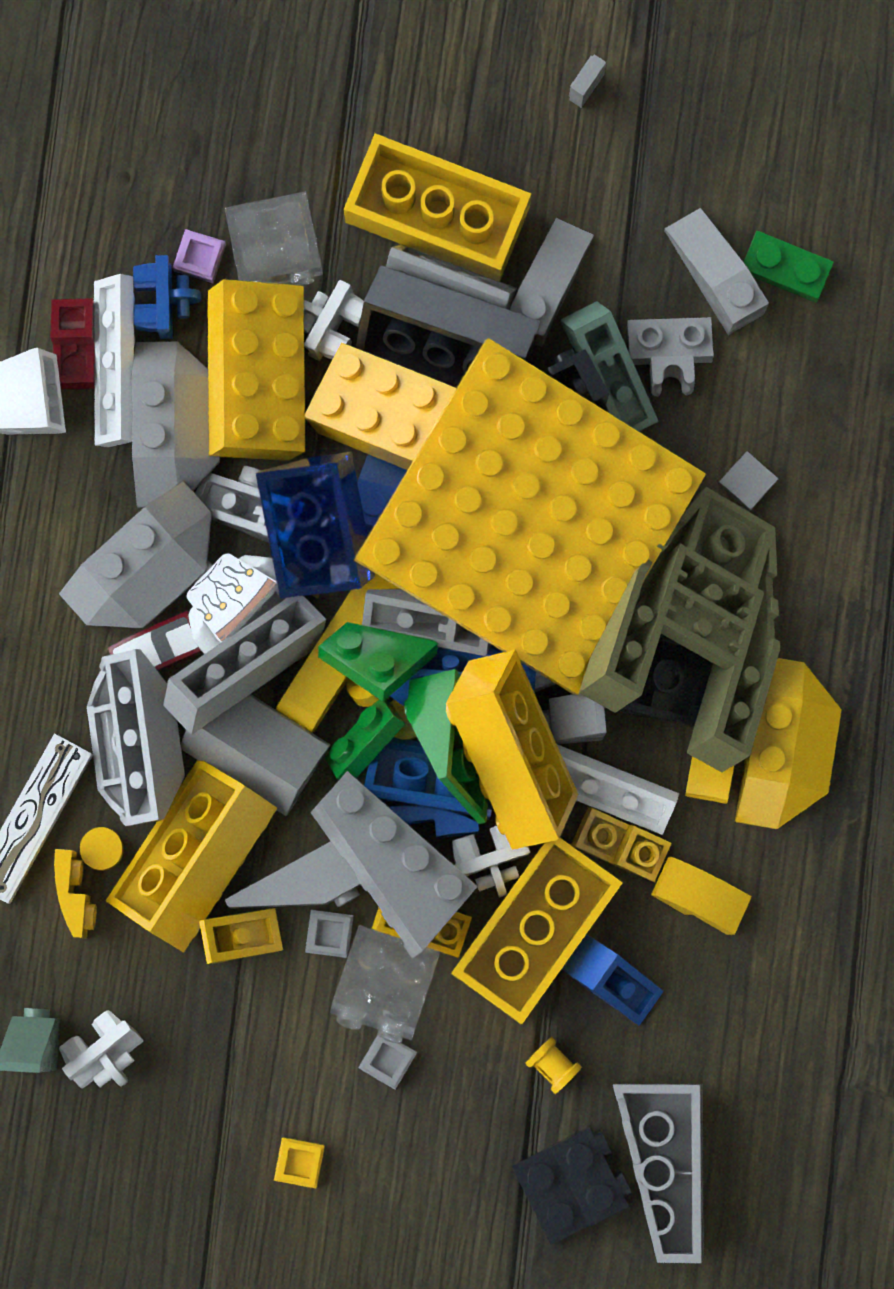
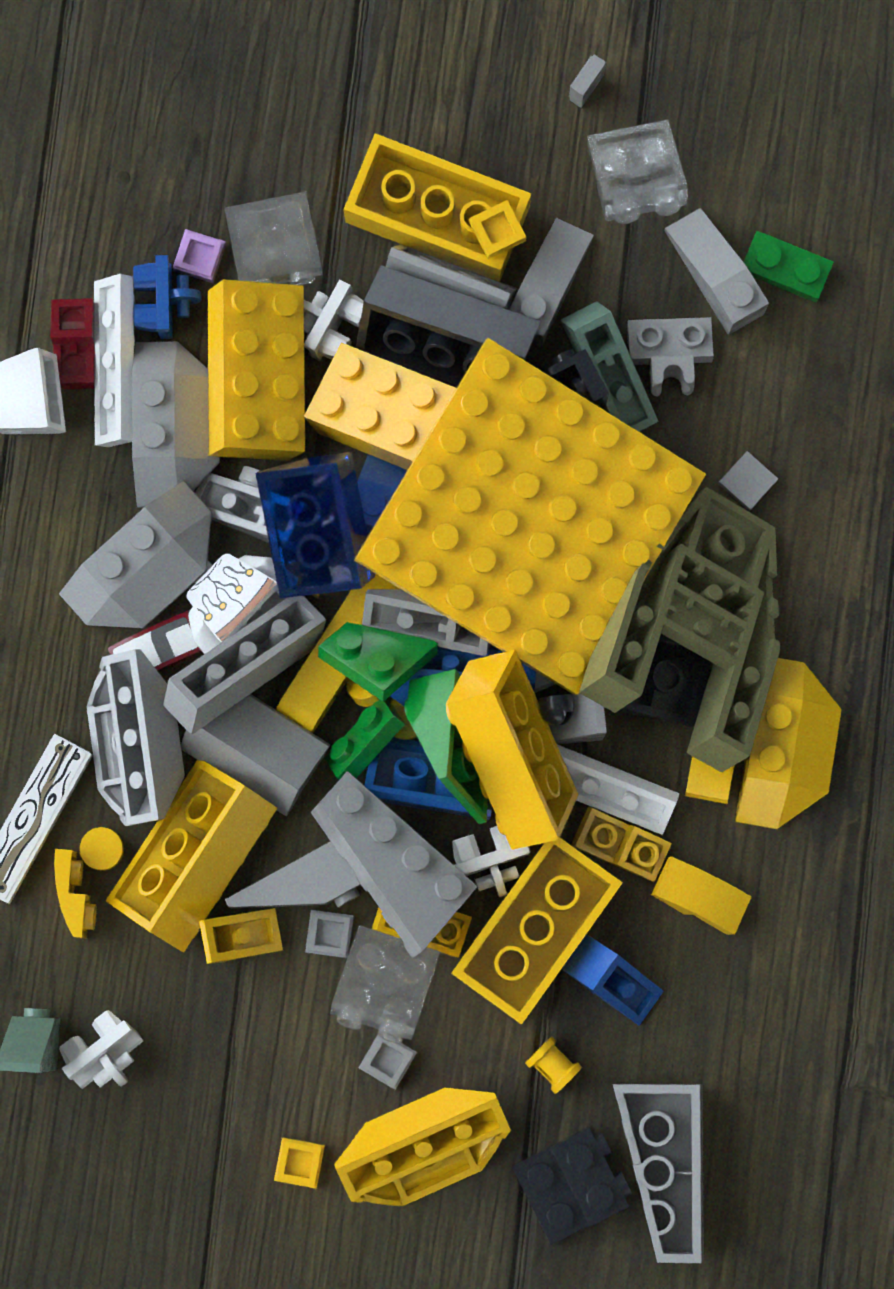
blue slope [390,805,479,839] -> none
none -> yellow wedge [334,1088,511,1206]
none -> yellow plate [469,200,526,259]
none -> black hinge [538,694,574,726]
none -> clear plate [587,120,687,224]

